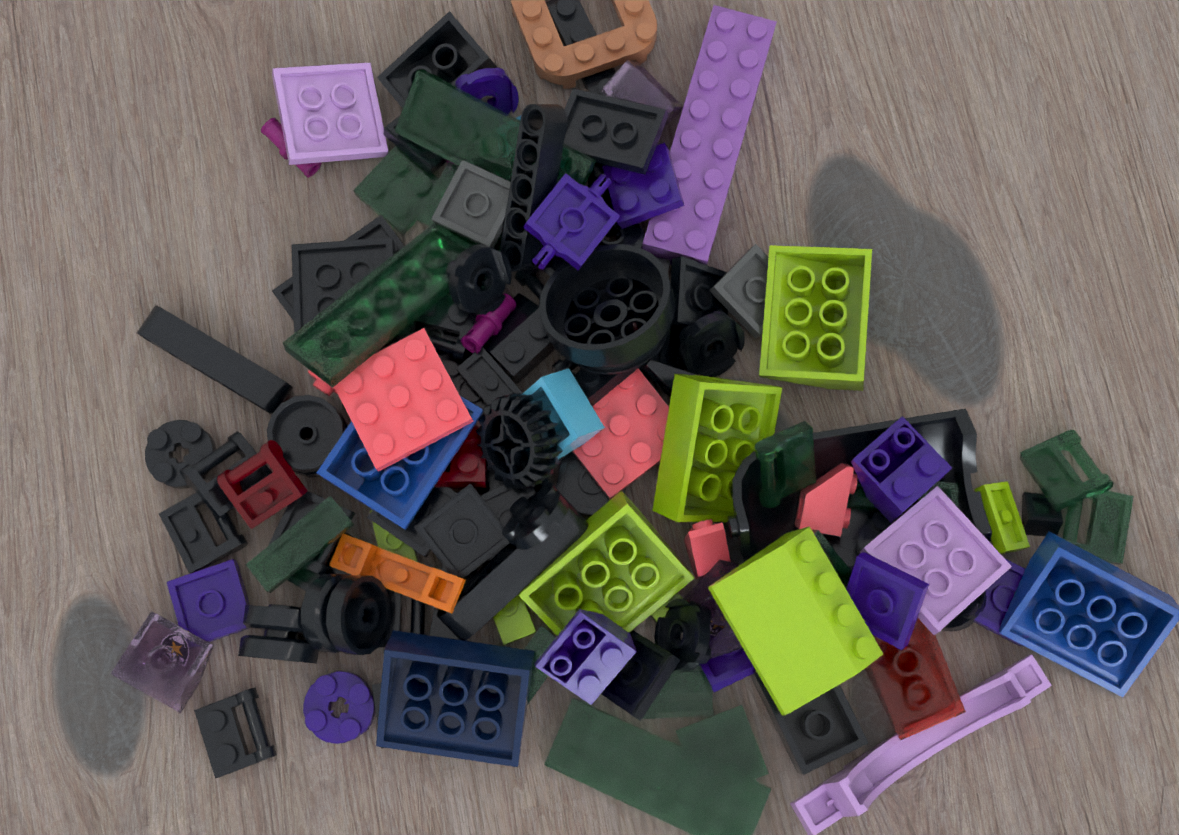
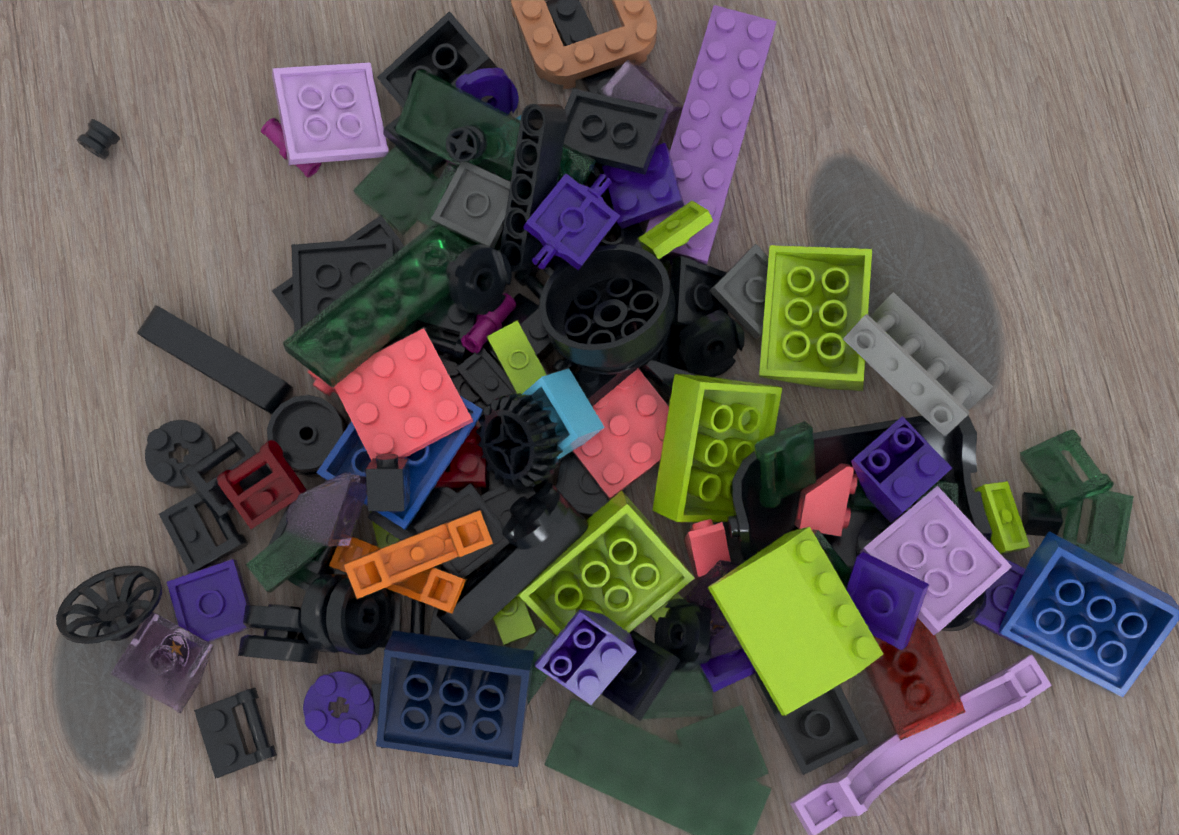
none -> black wheel [56,566,163,644]
none -> black wheel [77,119,120,160]
none -> clear purple slope [286,472,367,546]
none -> orange slope [343,510,493,599]
none -> black brick [366,454,410,511]
none -> black wheel [446,125,488,162]
none -> lime plate [487,320,547,394]
none -> lime plate [638,201,713,260]
none -> light grey fence [843,292,993,437]

